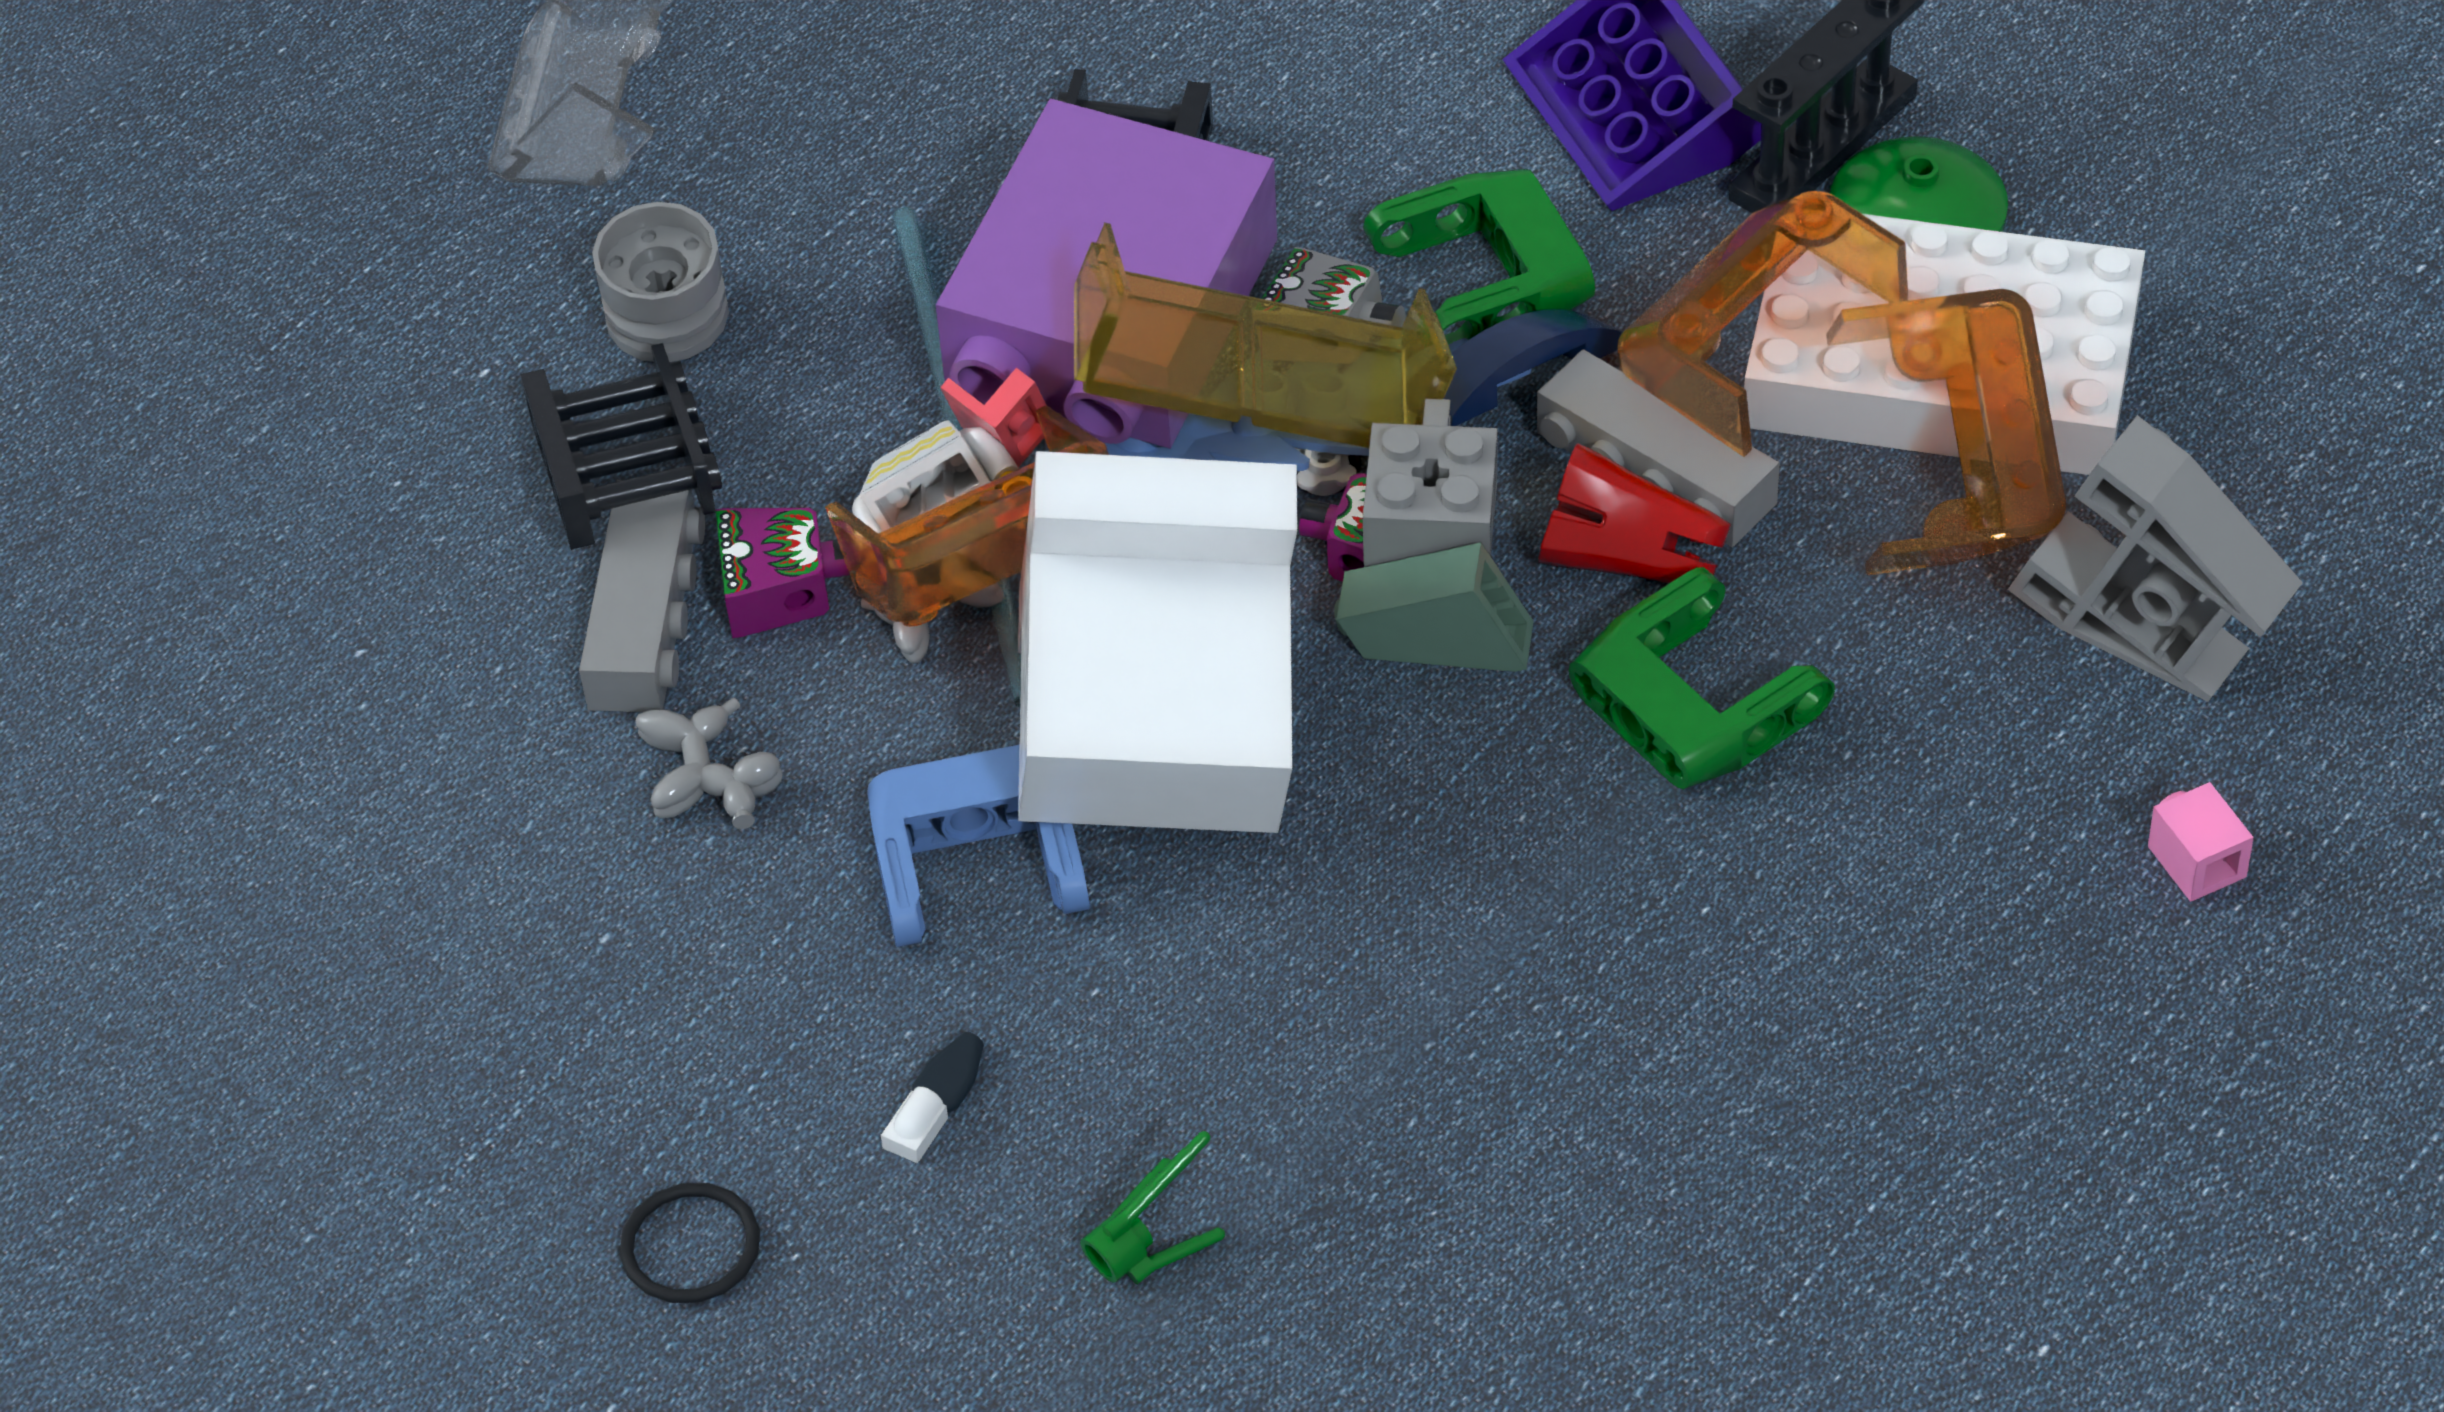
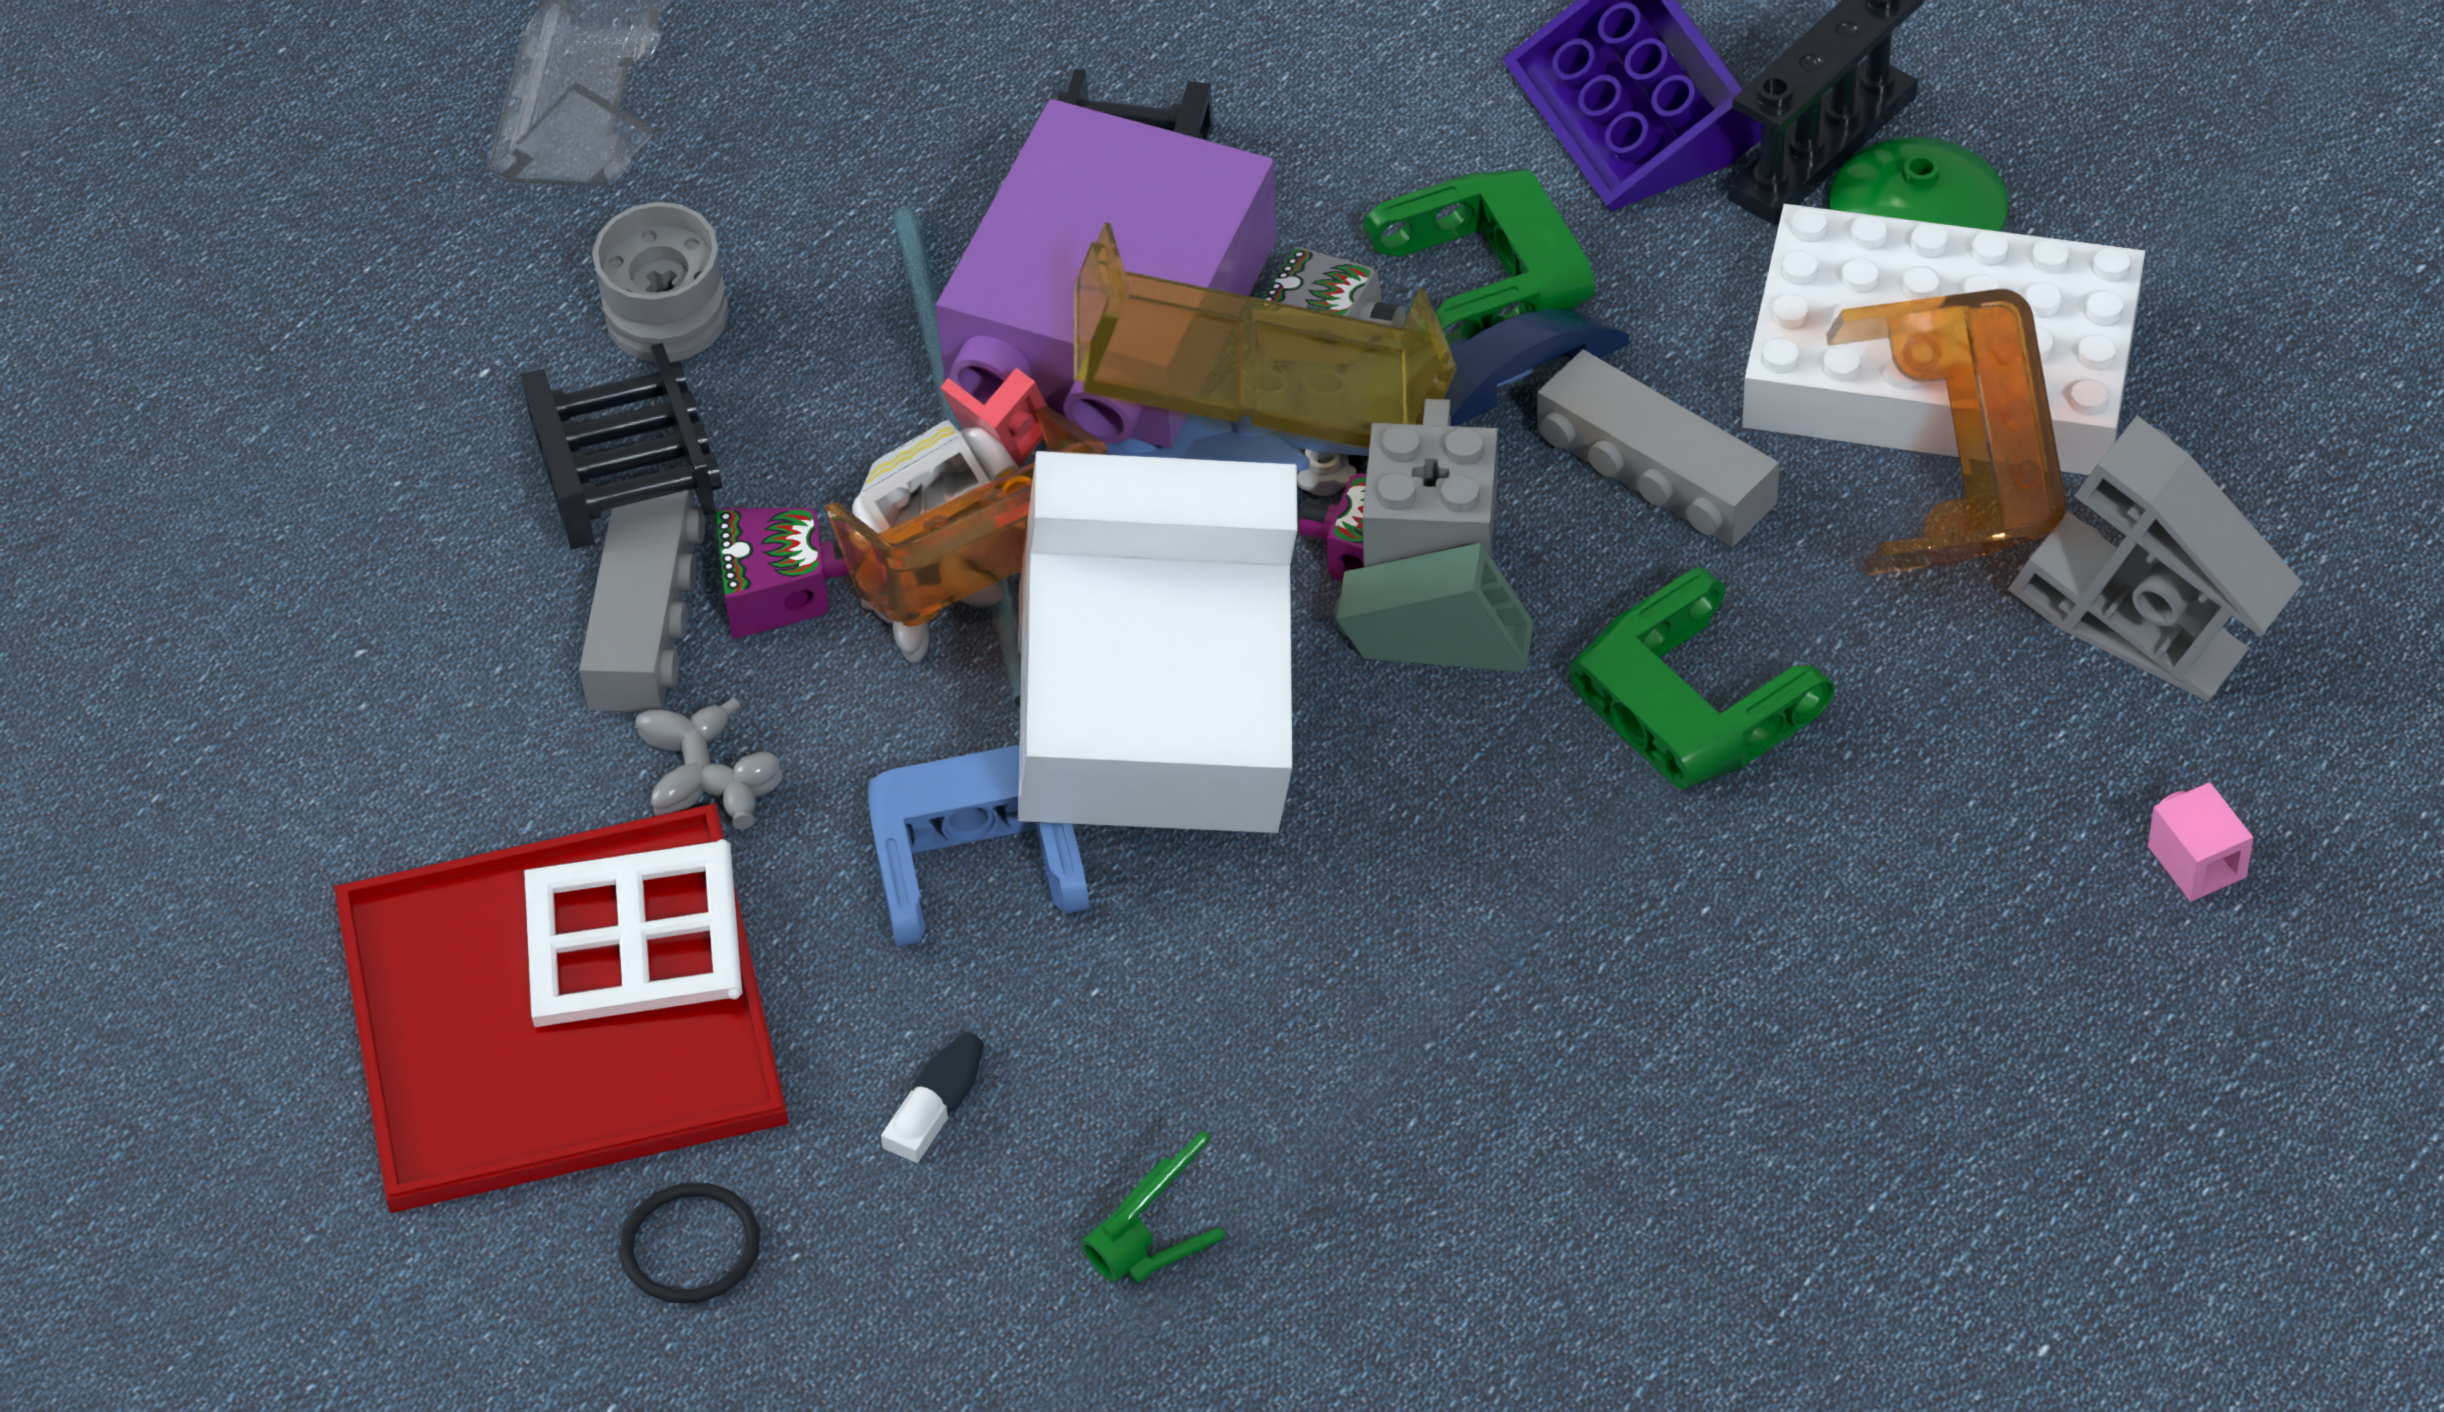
red piece [1538,443,1731,584] -> none
clear orange windscreen [1618,191,1909,457] -> none
none -> red tile [334,803,789,1213]
none -> white window [524,839,742,1027]

